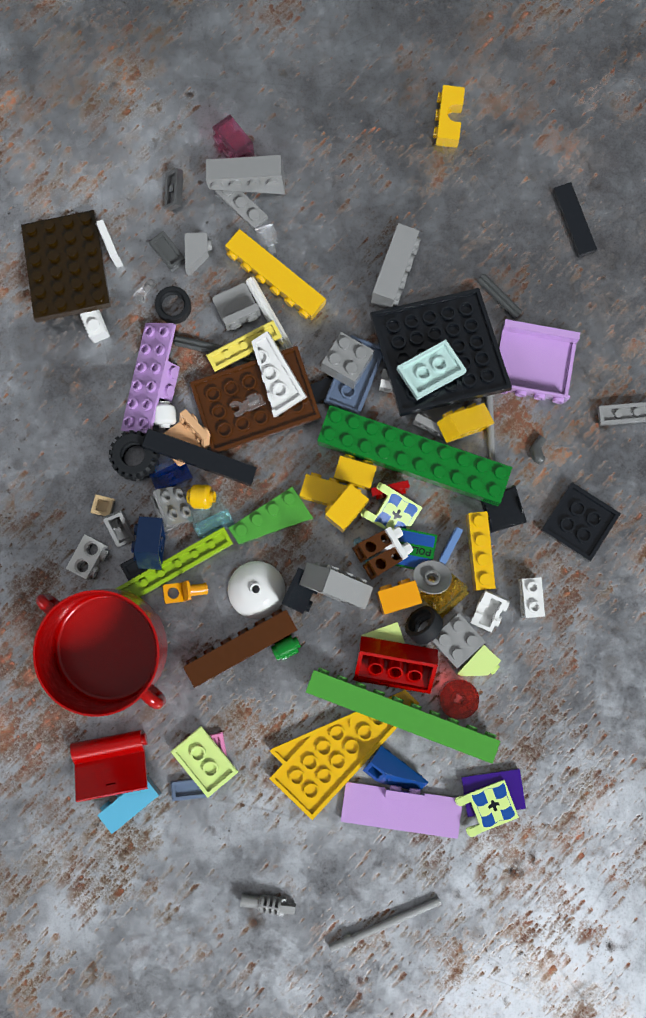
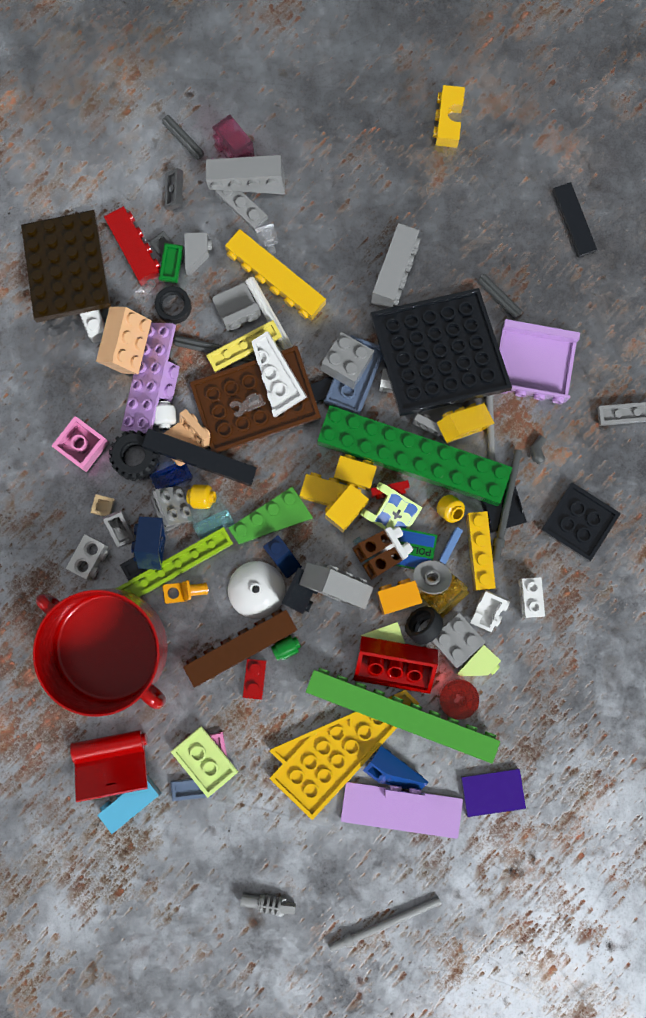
white tile [96,219,123,268] -> none
light aqua plate [396,340,467,400] -> none
yellowish green flag [455,779,519,837] -> none
none -> bright pink brick [52,416,110,472]
none -> light nougat brick [96,307,152,374]
none -> red brick [104,206,160,286]
none -> green tile [159,243,184,283]
none -> dark grey axle [162,115,204,160]
none -> red plate [243,659,267,700]
none -> dark blue slope [263,535,302,579]
none -> yellow head [436,495,465,523]
none -> dark grey bar [492,449,522,563]

